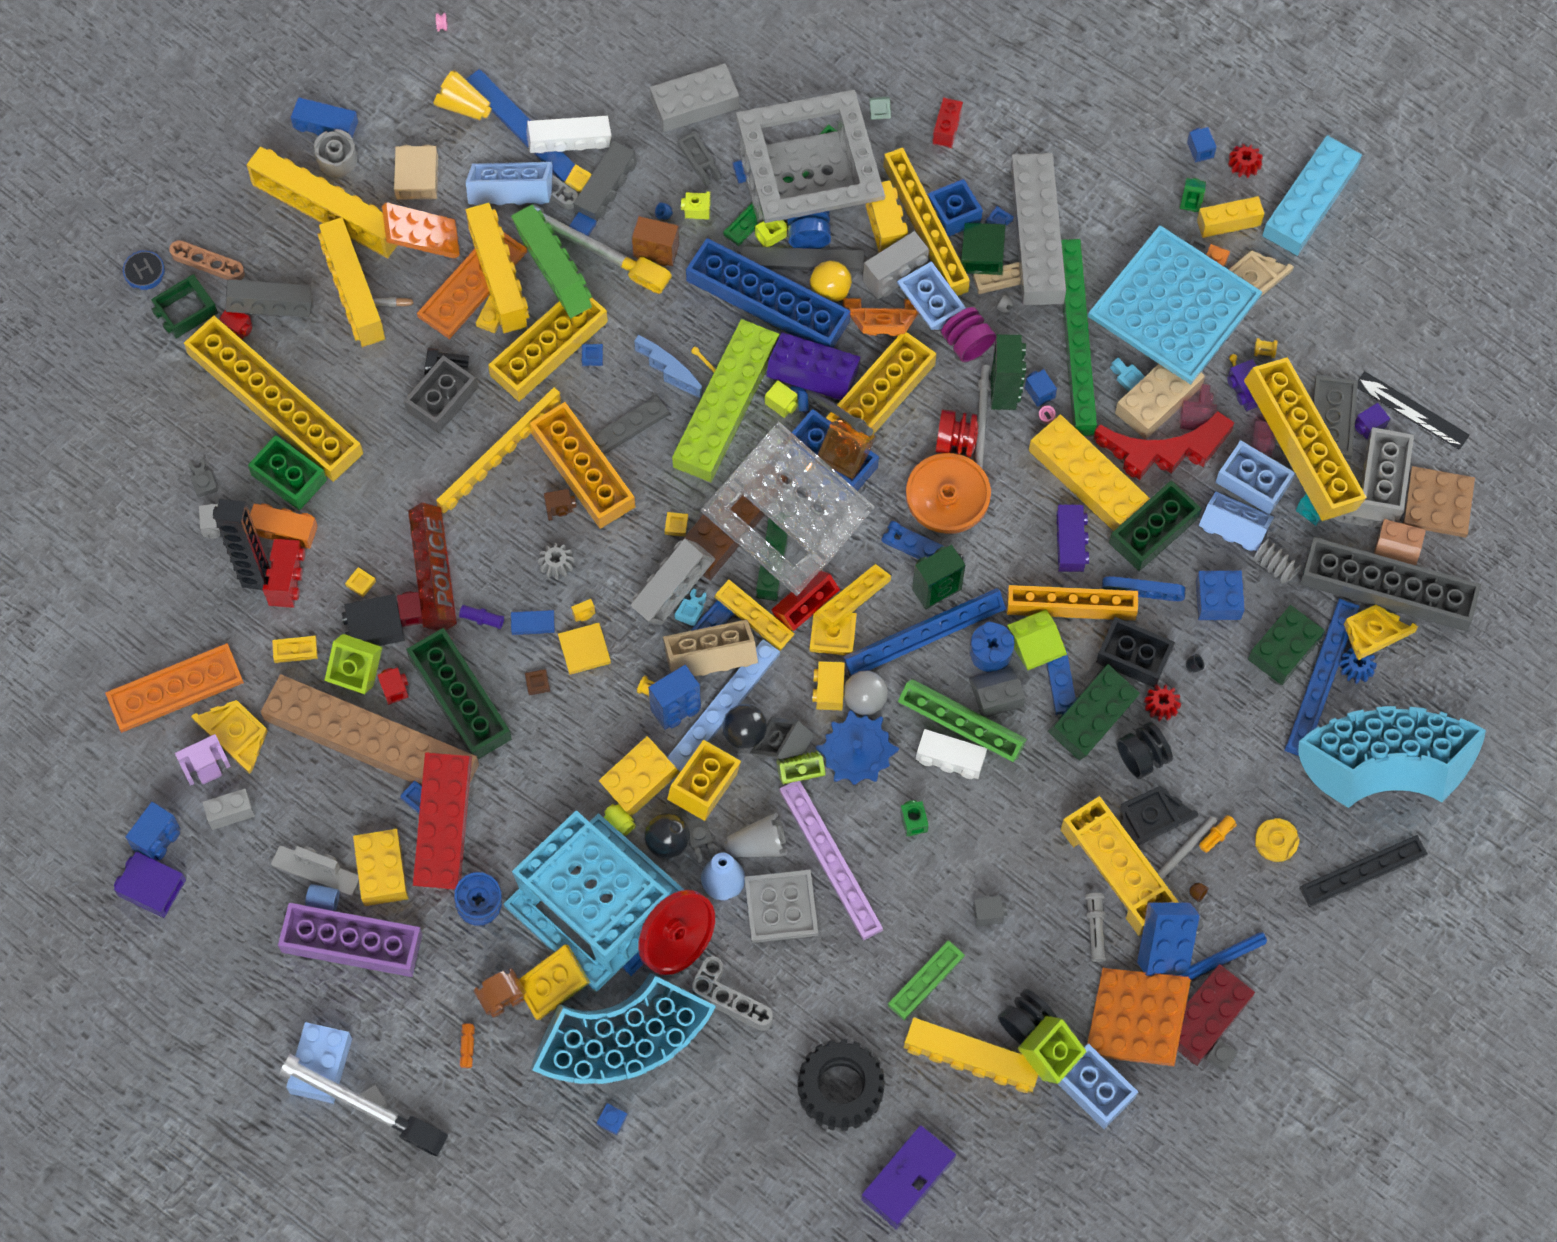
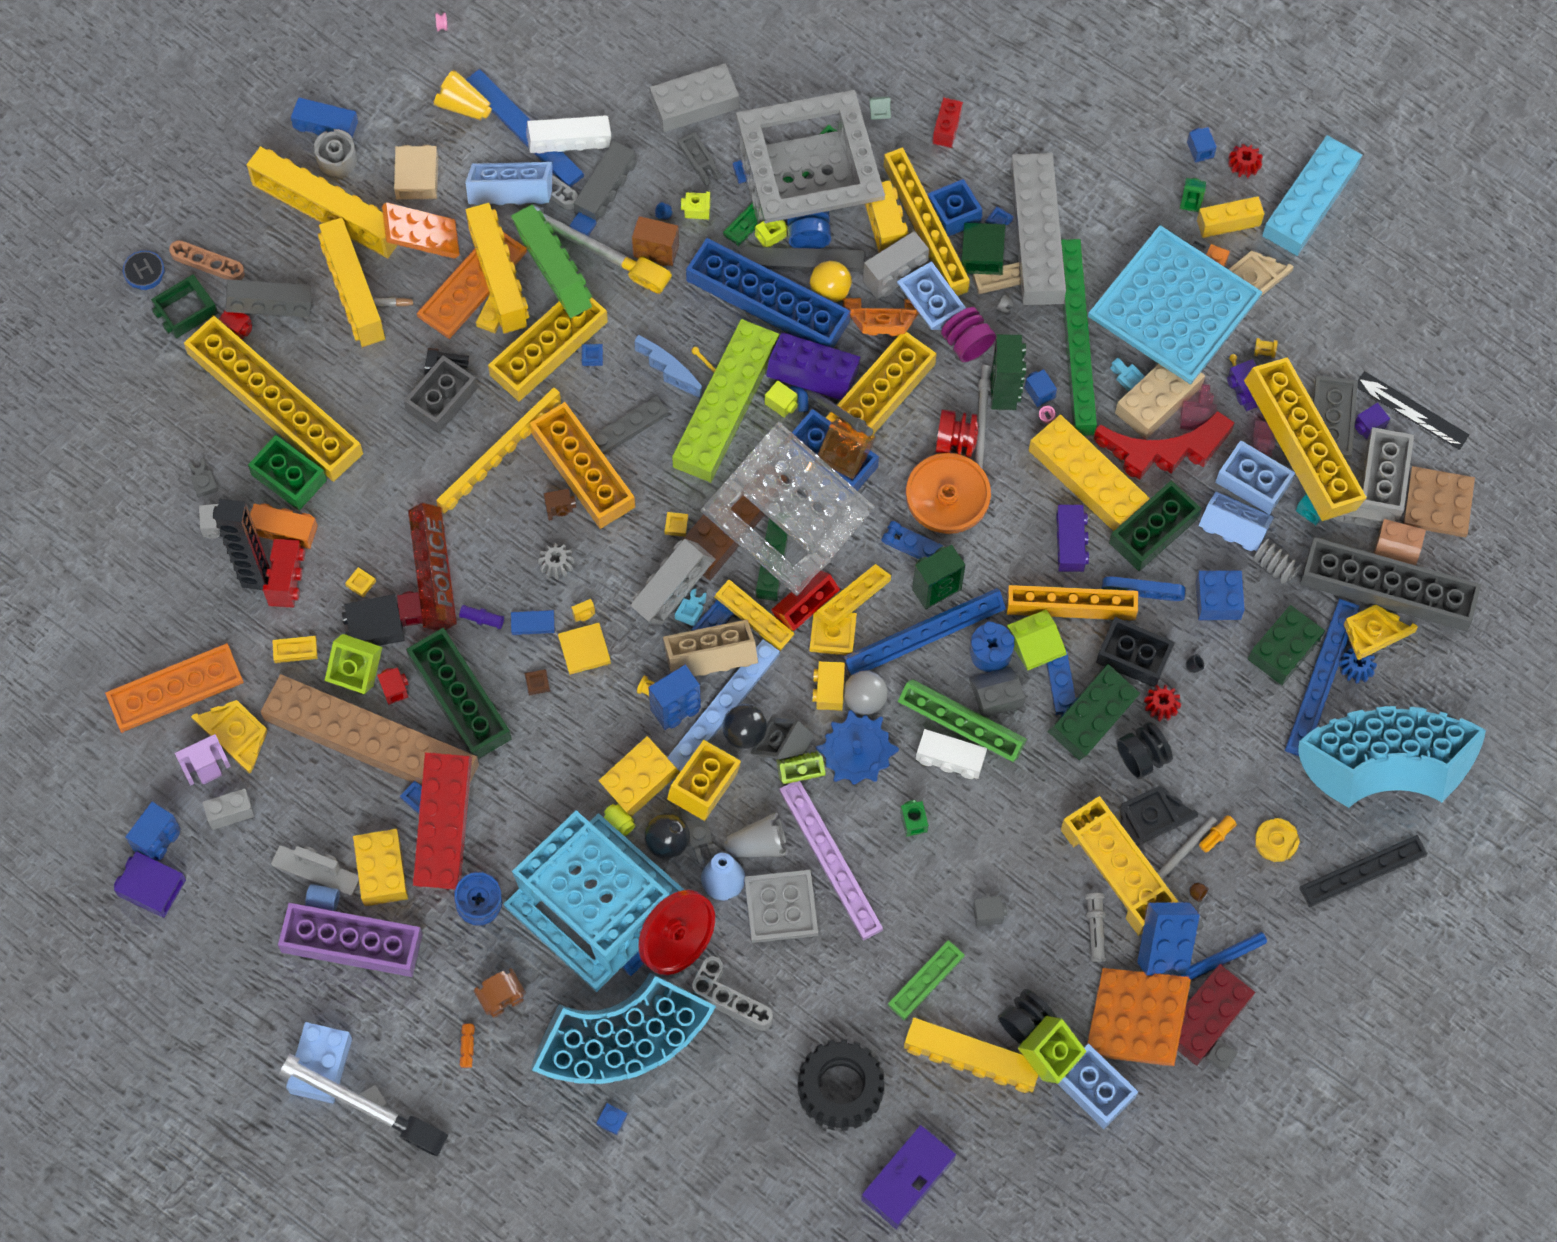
yellow tile [519,944,590,1020] -> none
yellow plate [564,164,592,193] -> none

